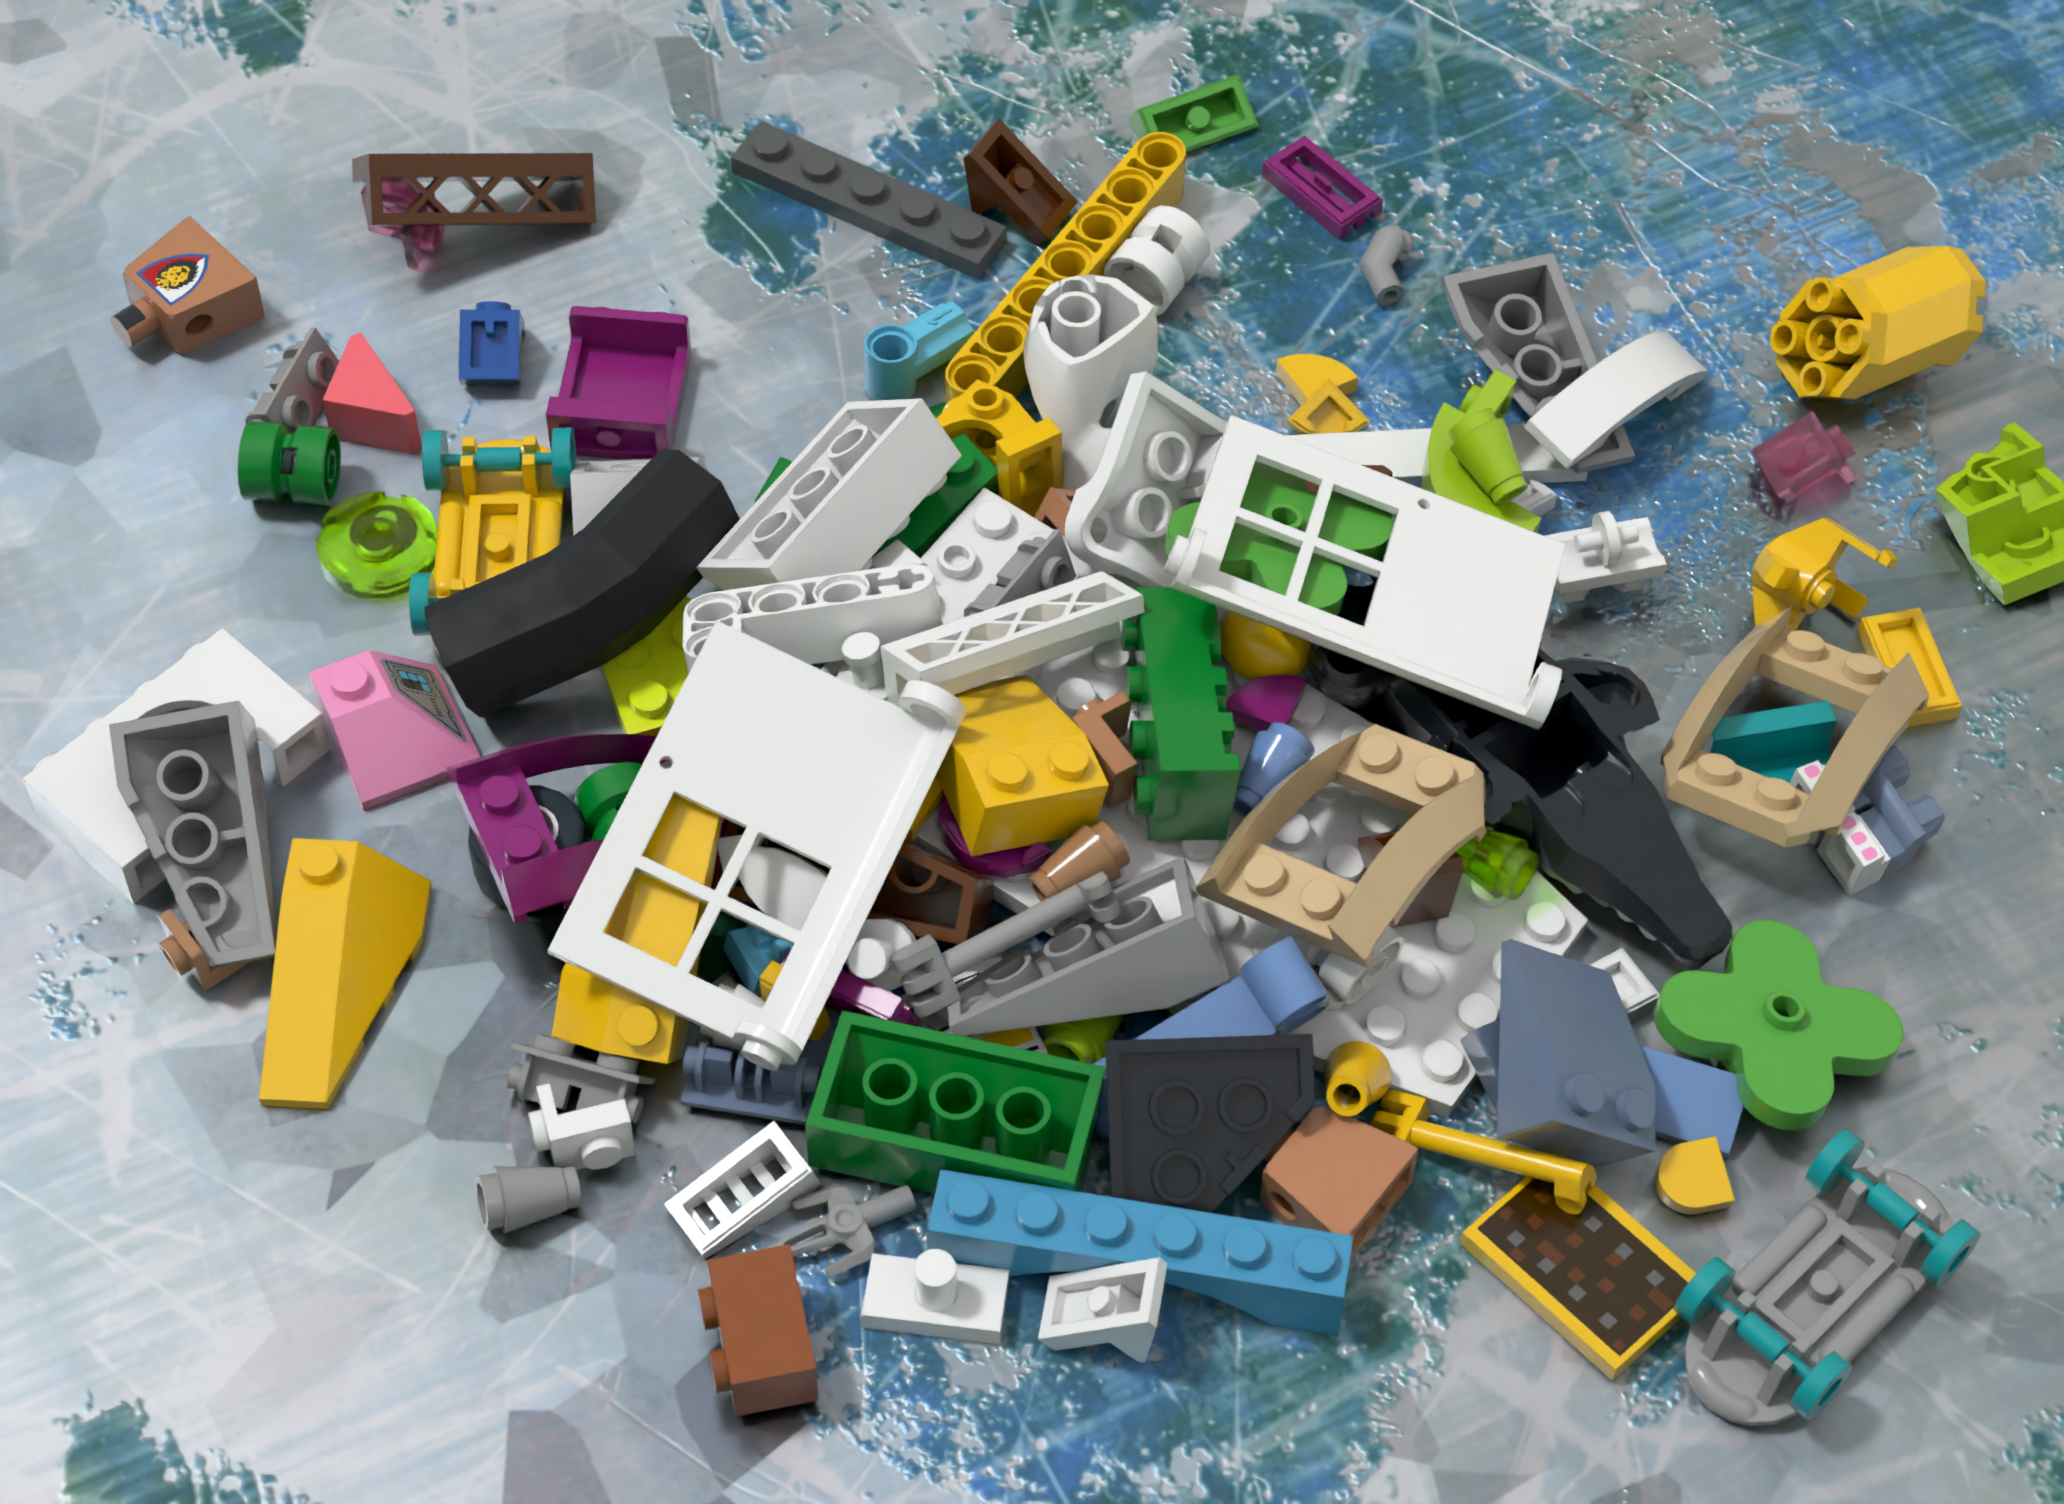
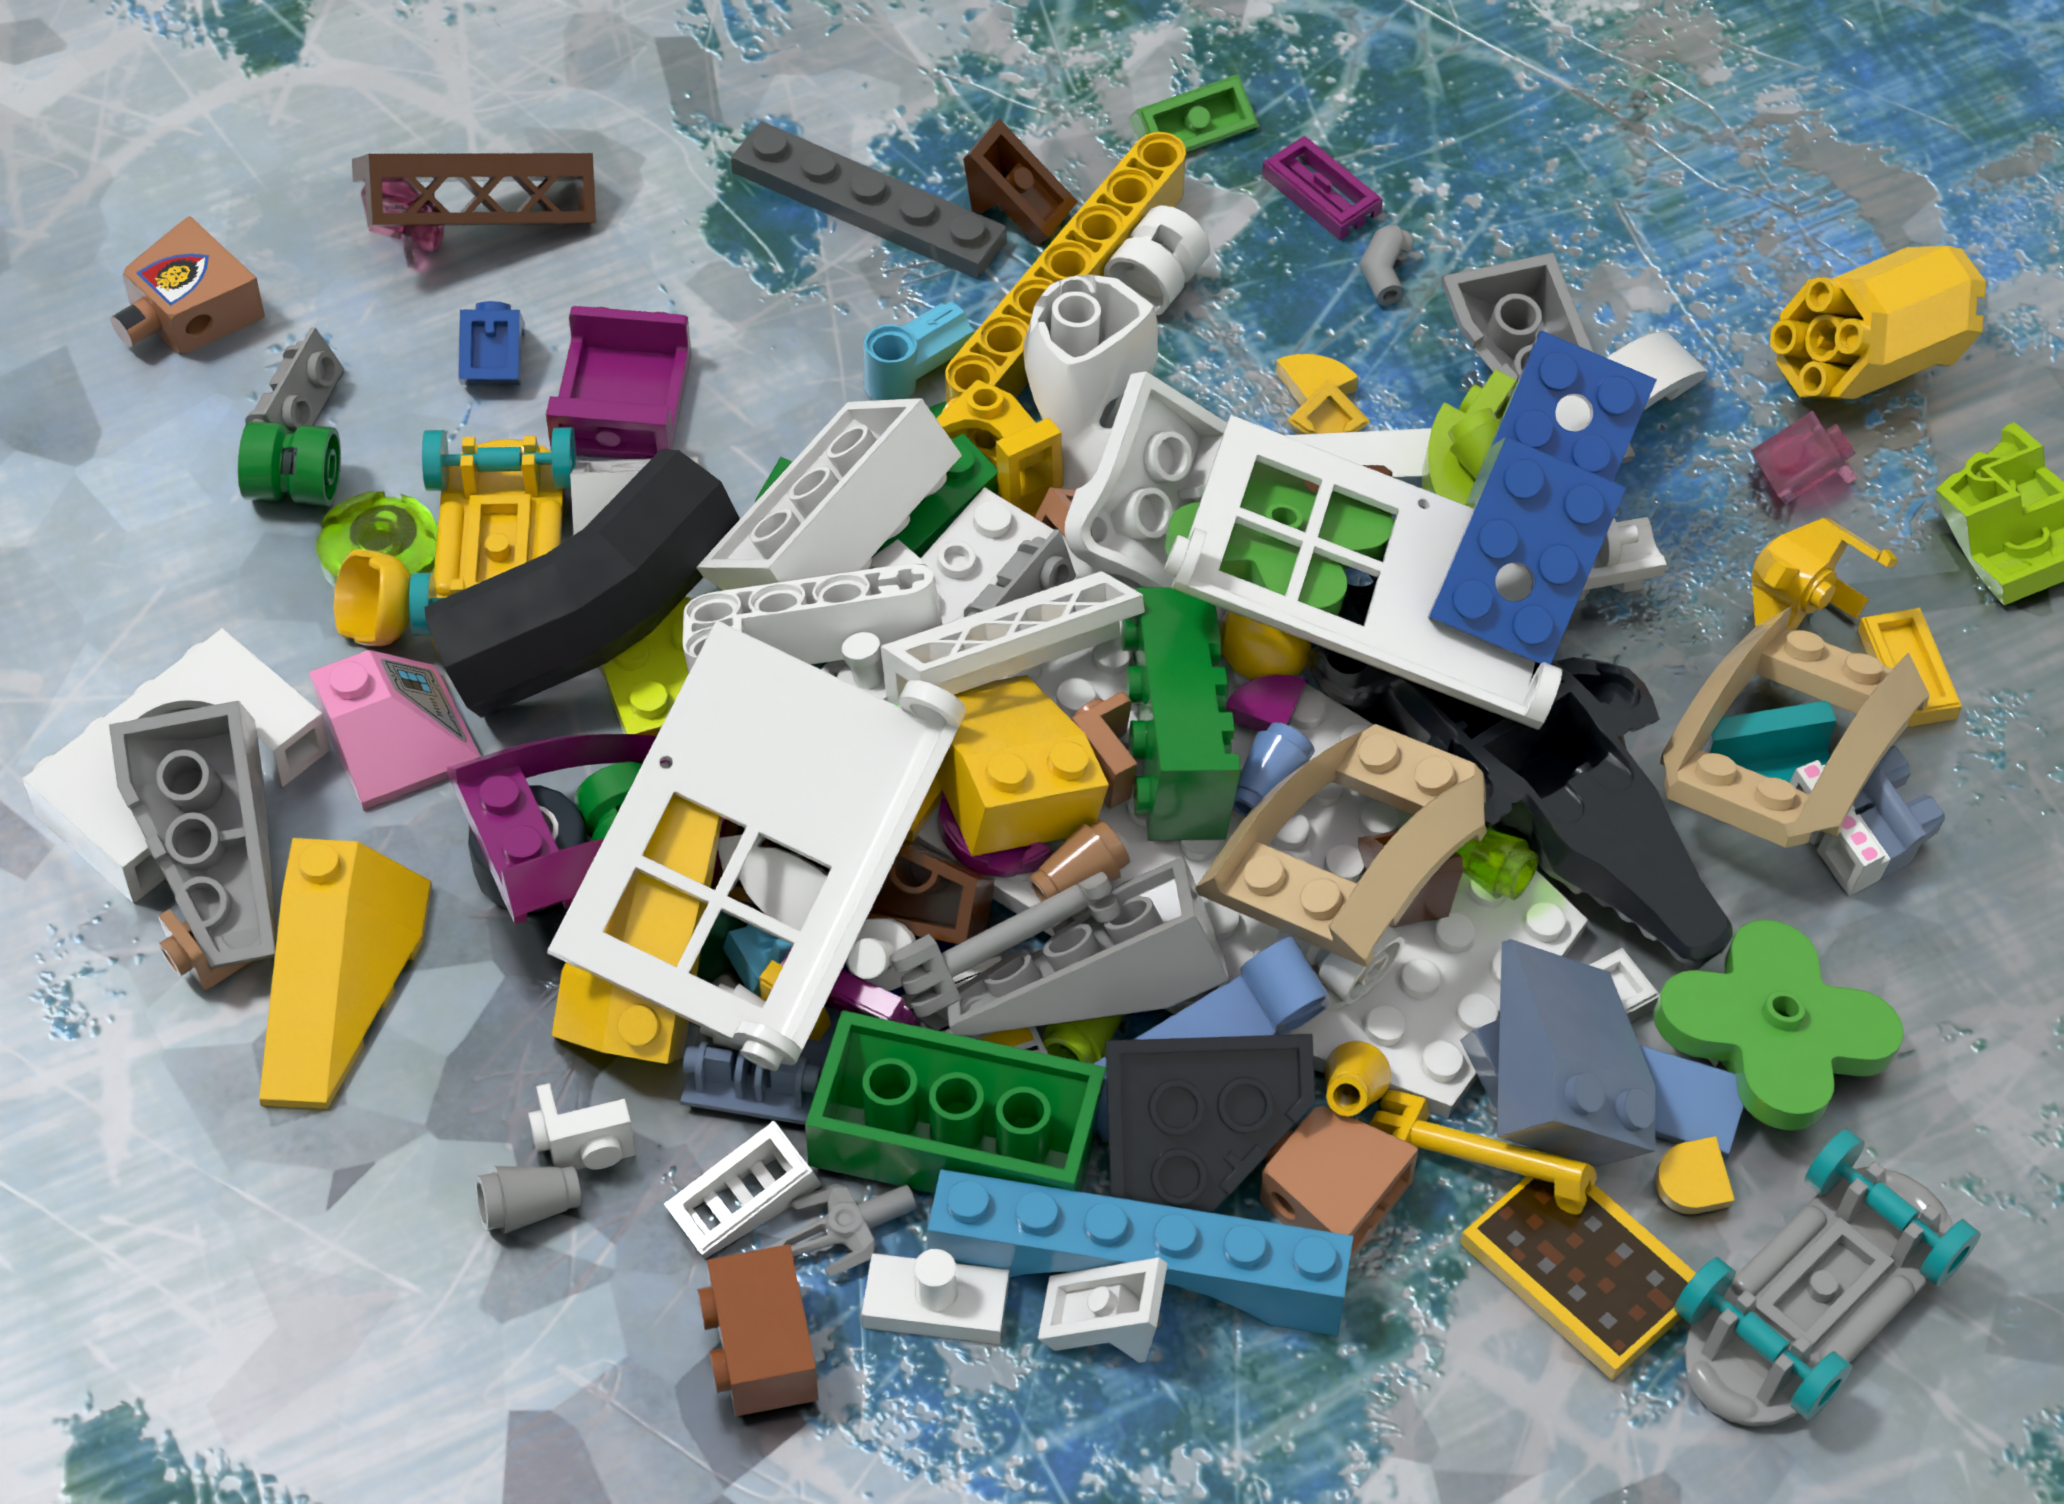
coral slope [323,332,422,454] -> none
light grey hinge [507,1034,655,1123] -> none
none -> yellow hair [333,549,411,647]
none -> blue bracket [1428,330,1657,665]

